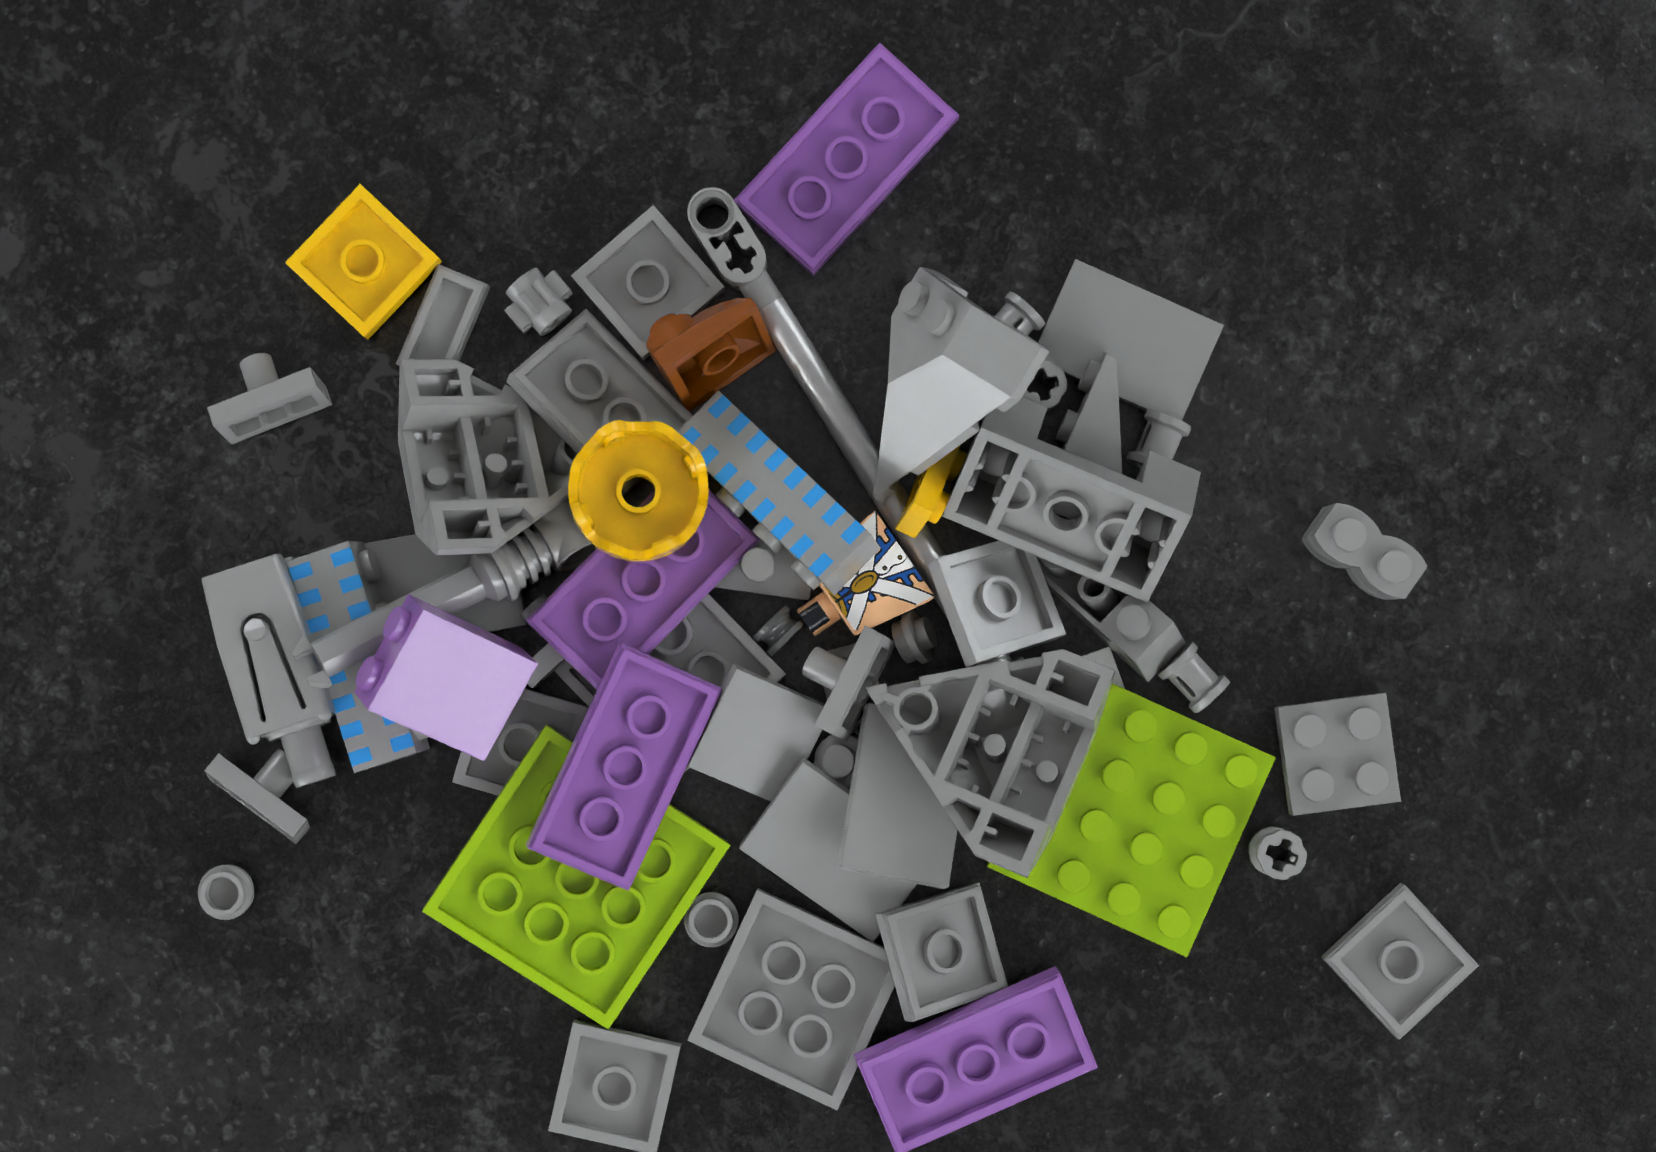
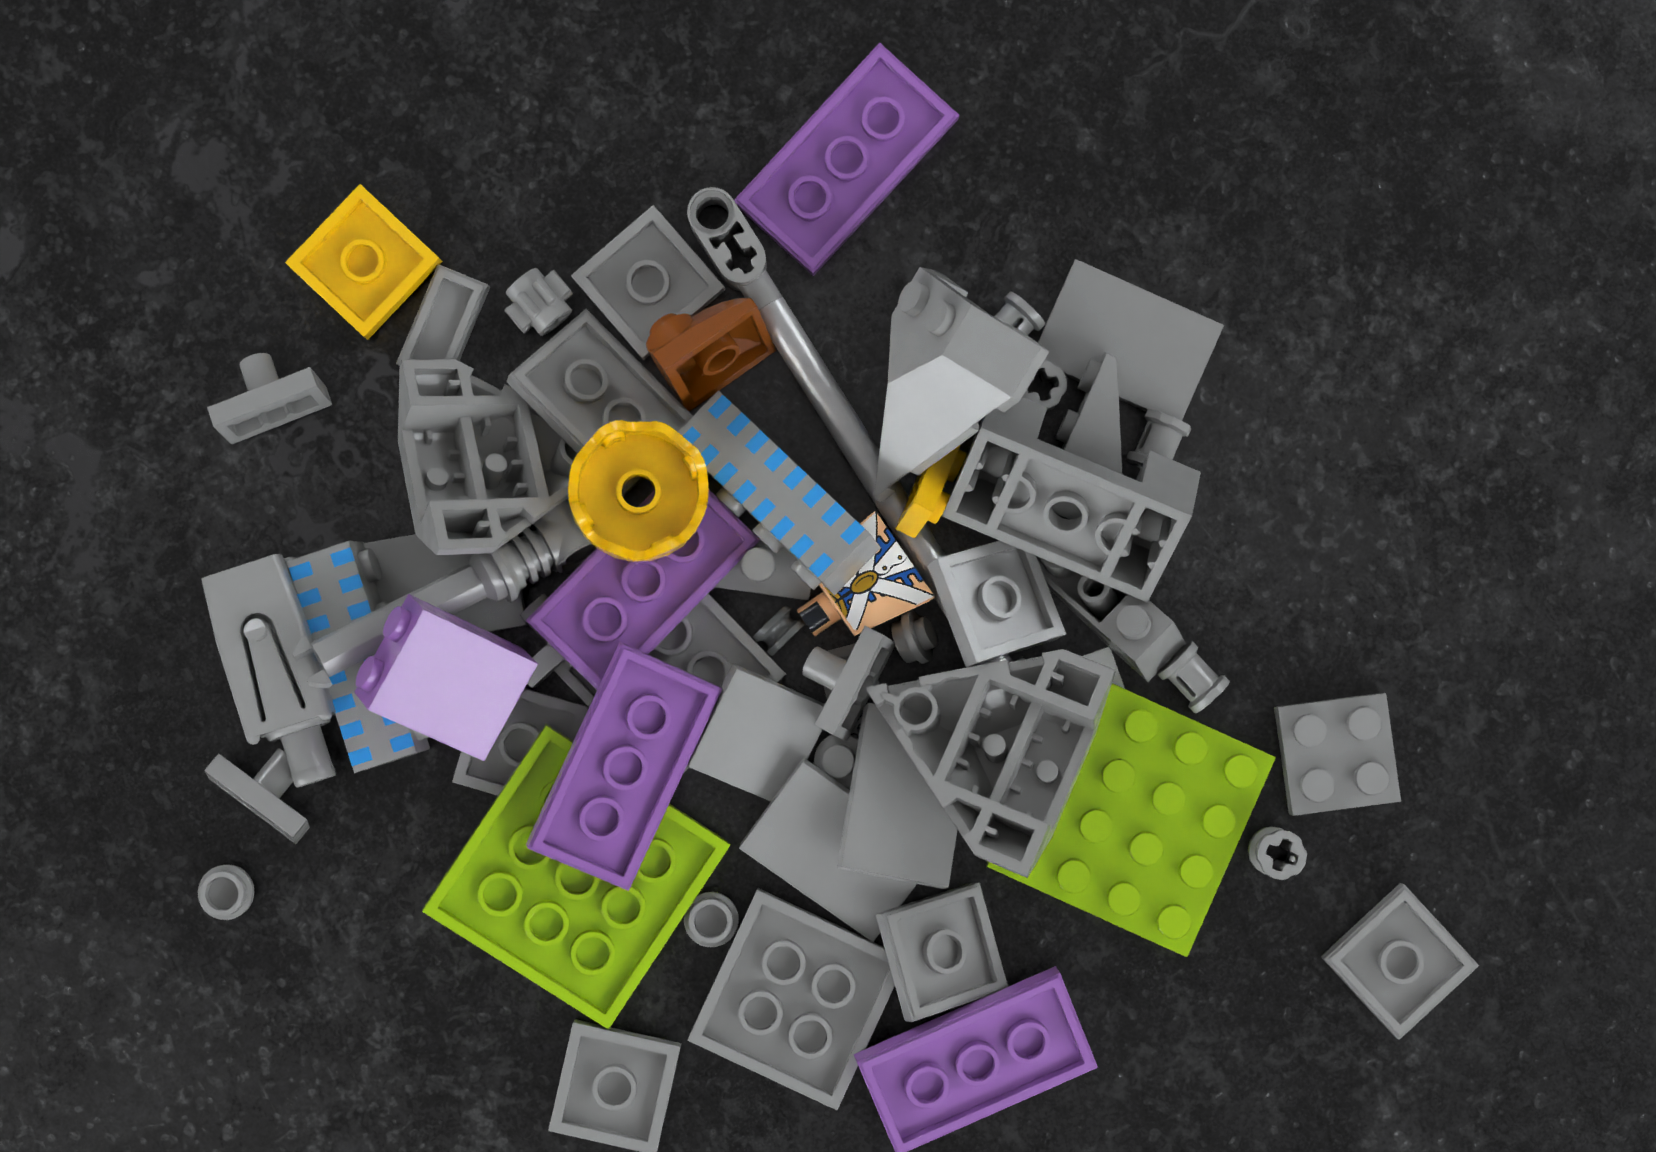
light grey brick [1301,503,1427,600] -> none

